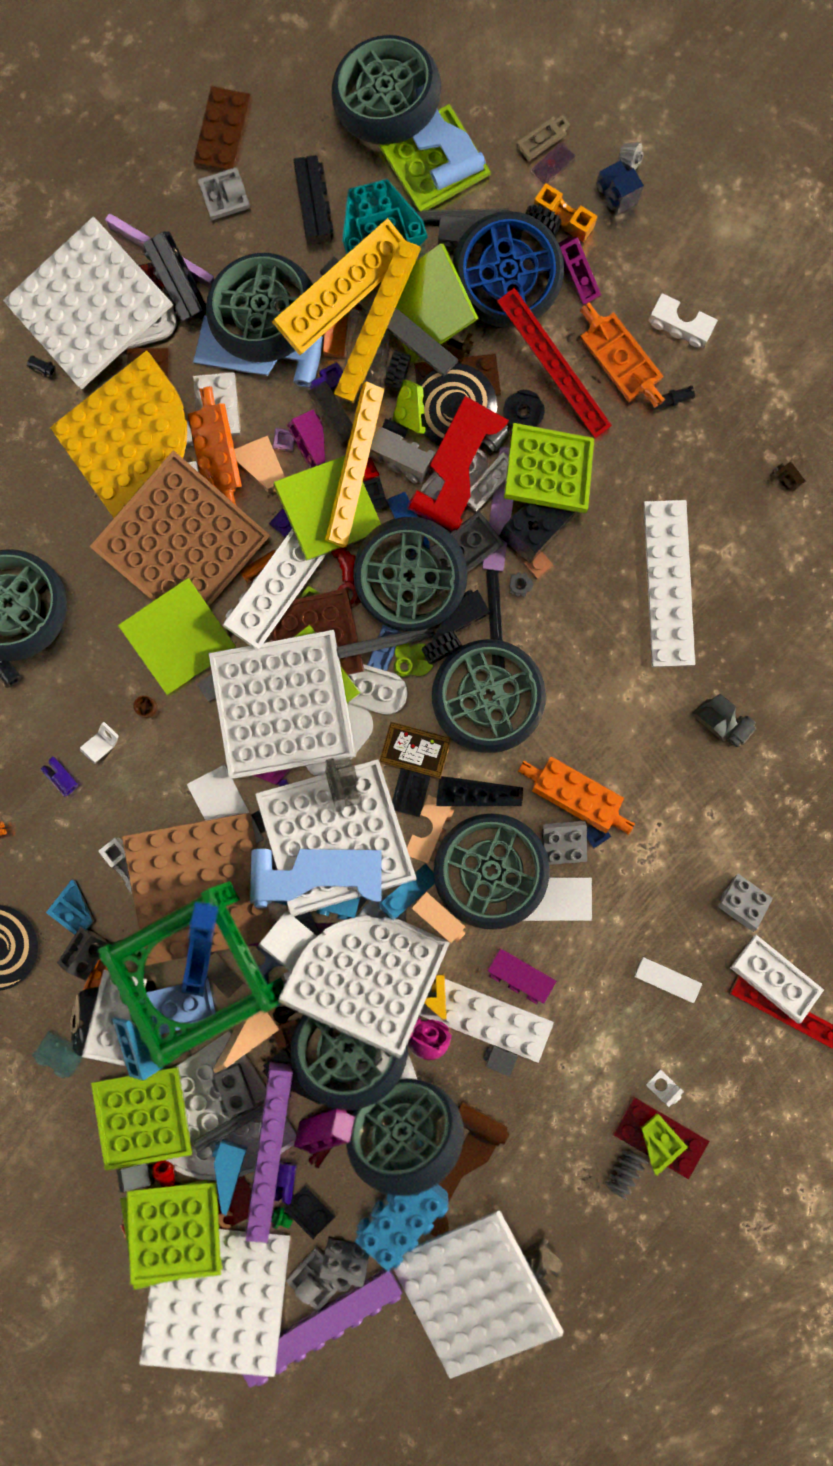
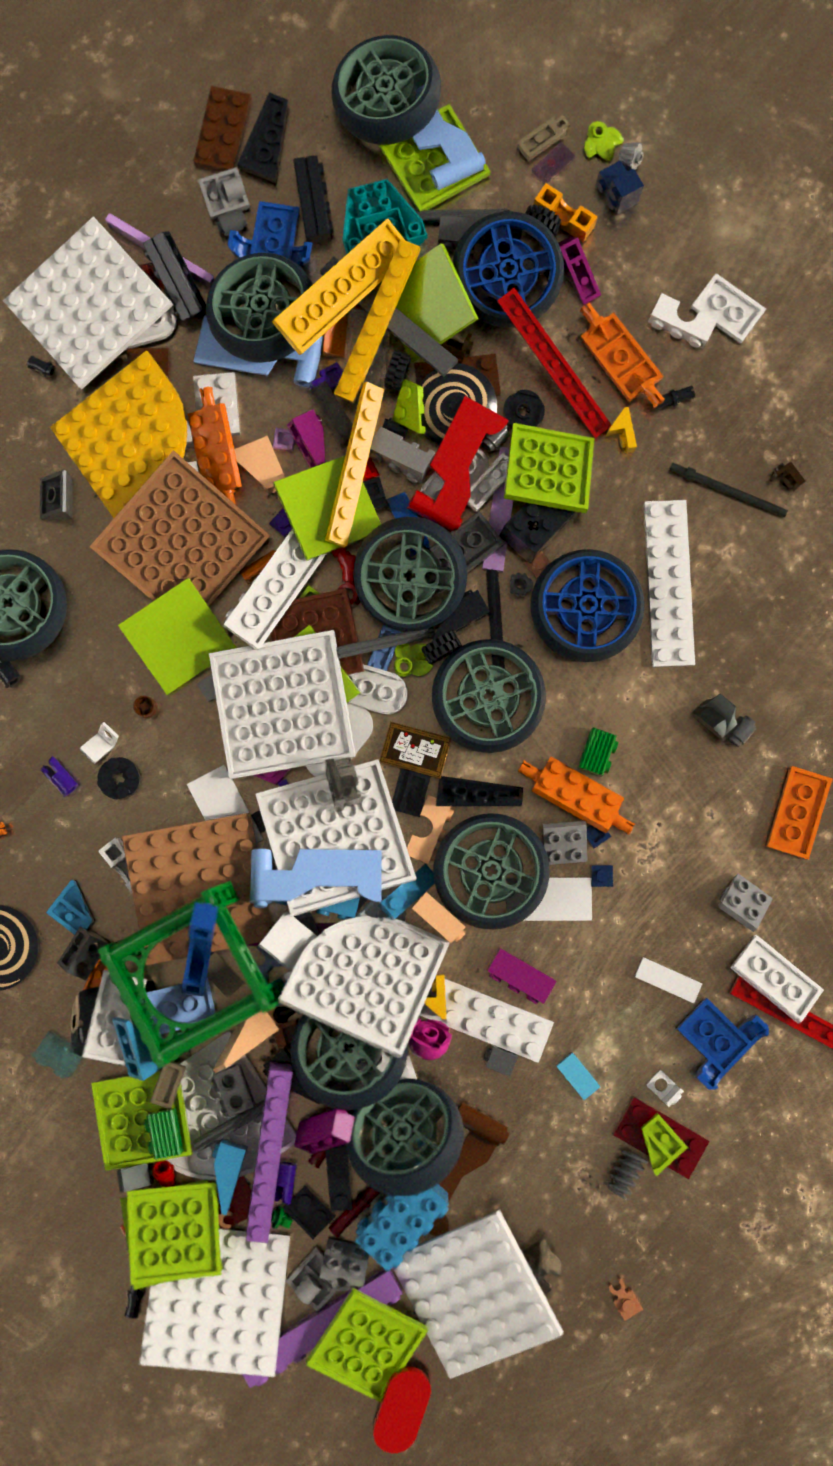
none -> dark grey slope [40,470,73,520]
none -> black plate [97,757,141,800]
none -> black pin [124,1283,144,1319]
none -> green brick [144,1107,183,1160]
none -> dark tan tile [150,1061,186,1109]
none -> dark grey brick [215,209,247,237]
none -> blue piece [228,201,312,267]
none -> black wing [237,92,288,183]
none -> lime plate [306,1288,428,1403]
none -> black slope [325,1144,353,1212]
none -> dark red pin [328,1186,381,1238]
none -> red tile [373,1367,431,1453]
none -> blue wheel [531,549,644,662]
none -> medium azure tile [556,1052,601,1100]
none -> green brick [577,727,619,777]
none -> lime plate [584,121,623,161]
none -> dark blue plate [591,865,613,887]
none -> yellow slope [606,407,637,454]
none -> nougat plate [608,1277,643,1321]
none -> pearl dark grey bar [669,462,788,518]
none -> blue piece [676,998,769,1090]
none -> white plate [691,273,766,344]
none -> orange plate [766,766,832,860]

